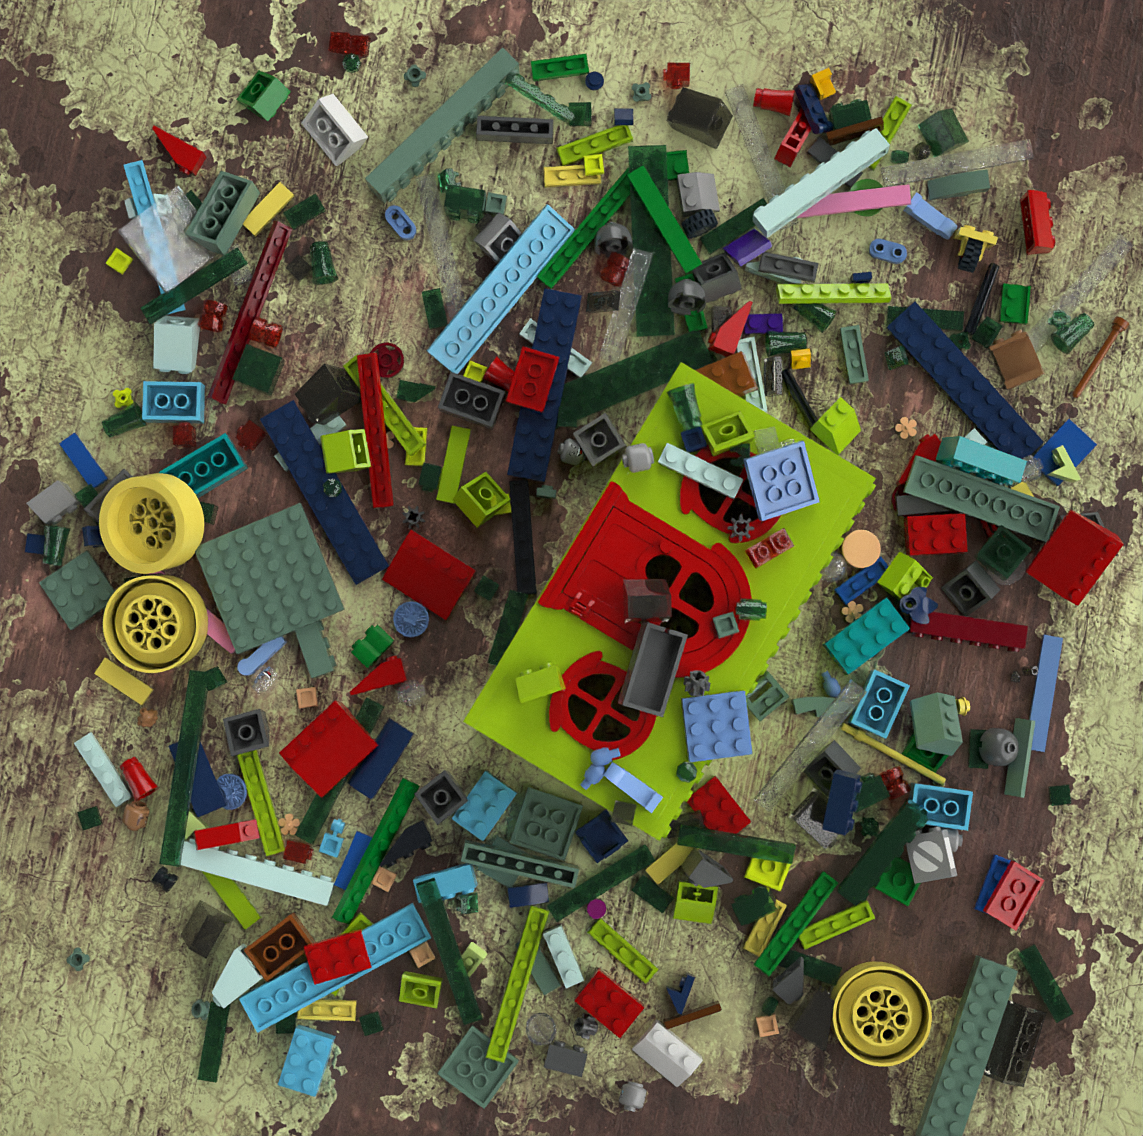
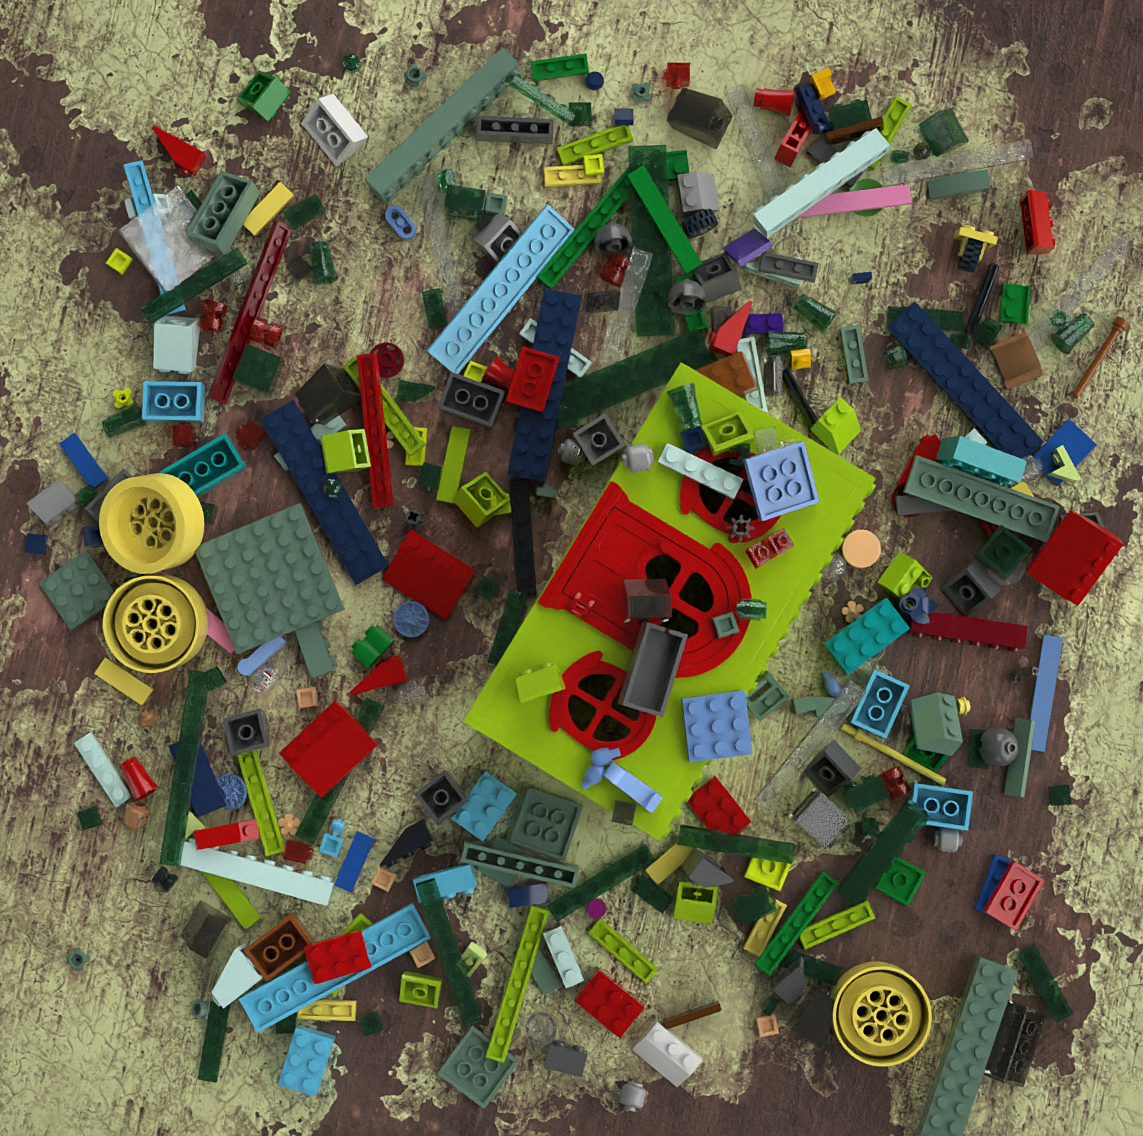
clear green plant [43,525,71,566] -> none
clear red slope [328,32,371,57] -> none
green plate [332,778,420,924] -> none
dark blue brick [348,717,415,800] -> none
clear green tile [456,893,478,914] -> none
dark grey gear [574,1013,598,1039] -> none
dark blue panel [575,809,629,863] -> none
dark blue slope [666,973,695,1015] -> none
clear smoke plate [667,810,705,839] -> none
clear green tile [676,761,697,783] -> none
dark grey gear [683,670,711,697] -> none
clear green tile [700,198,767,255] -> none
lime plate [776,283,891,304] -> none
dark blue brick [822,769,862,836] -> none
blue tile [834,556,889,605] -> none
medium blue plate [869,239,907,264] -> none
light nougat plant [895,417,917,439] -> none
light blue leg [904,192,957,239] -> none
red brick [904,513,968,557] -> none
light grey brick [905,827,957,884] -> none

